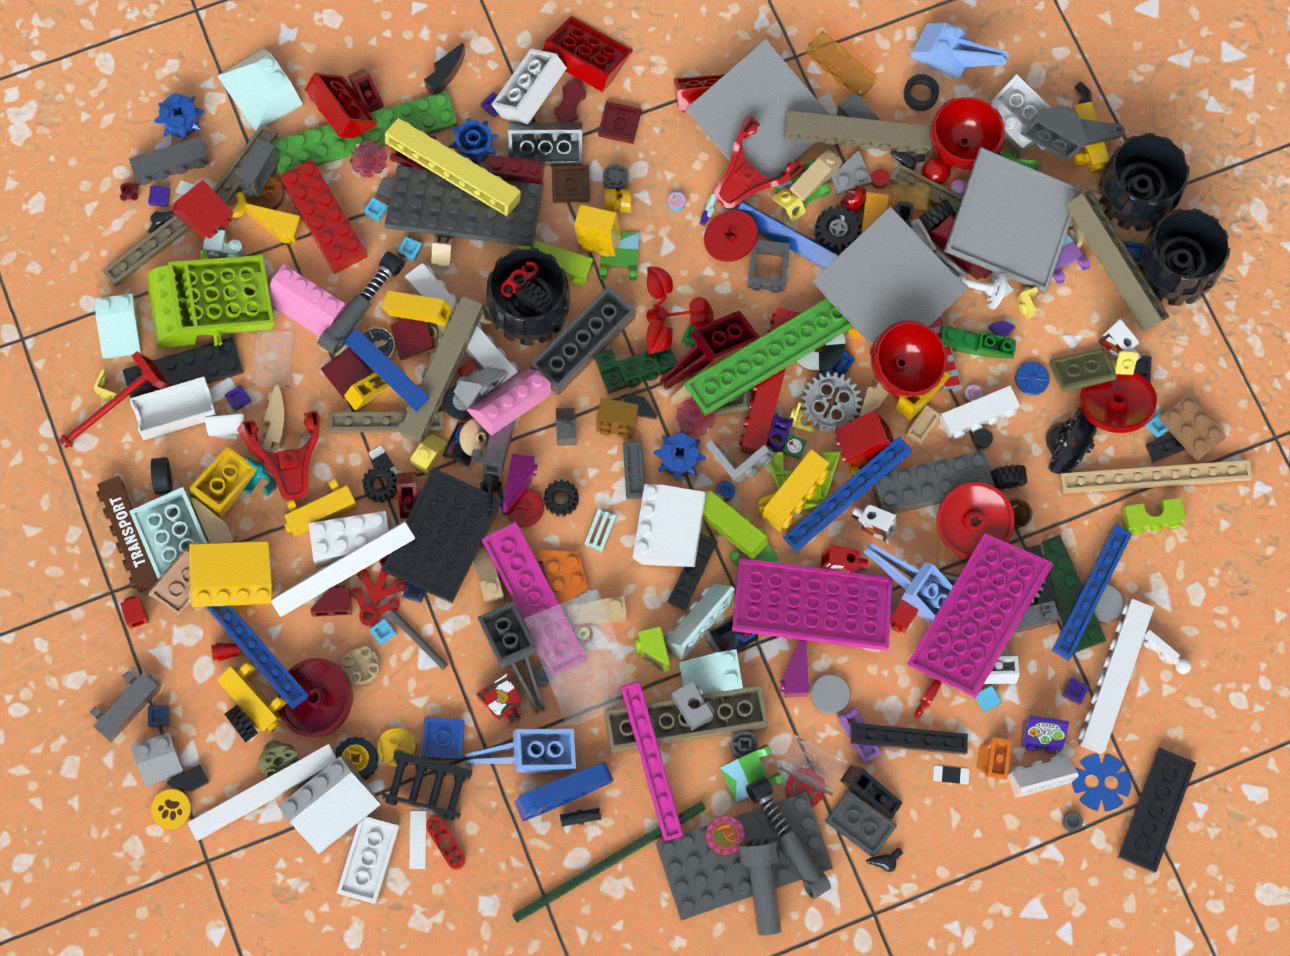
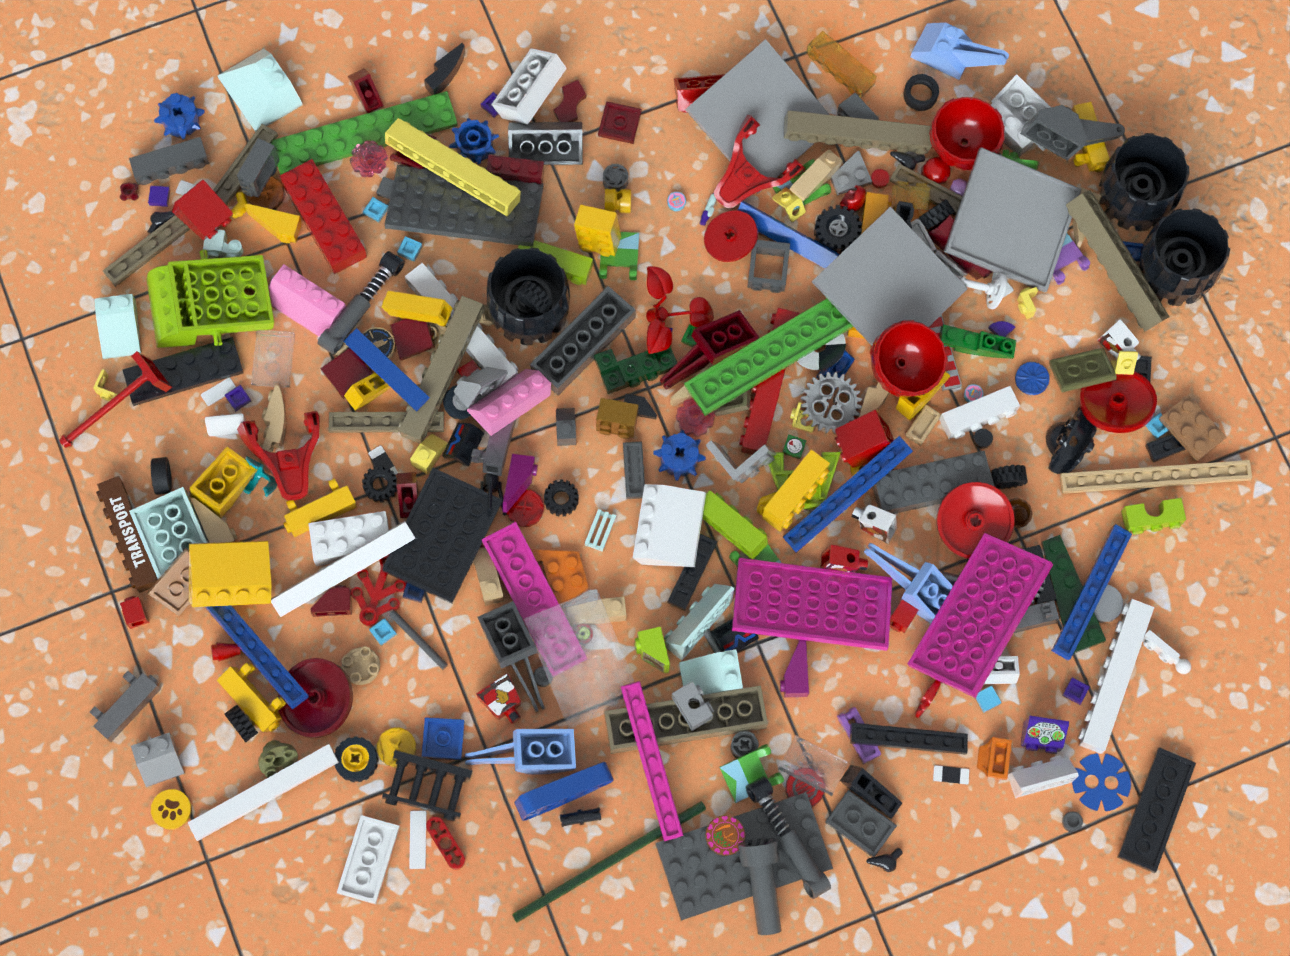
white brick [130,377,217,440] -> none
dark blue plate [148,705,169,727] -> none
black tile [167,764,209,792] -> none
slope [278,756,382,854] -> none
red slope [304,73,377,139] -> none
tan slope [431,235,456,267] -> none
tan dish [459,419,490,456] -> none
red piece [499,261,539,298] -> none
red slope [542,16,633,92] -> none
reddish brown tile [552,165,590,203] -> none
blue tile [716,481,735,502] -> none
dark purple piece [767,413,793,452] -> none
light grey tile [811,675,850,714] -> none
black arm [1075,81,1092,104] -> none

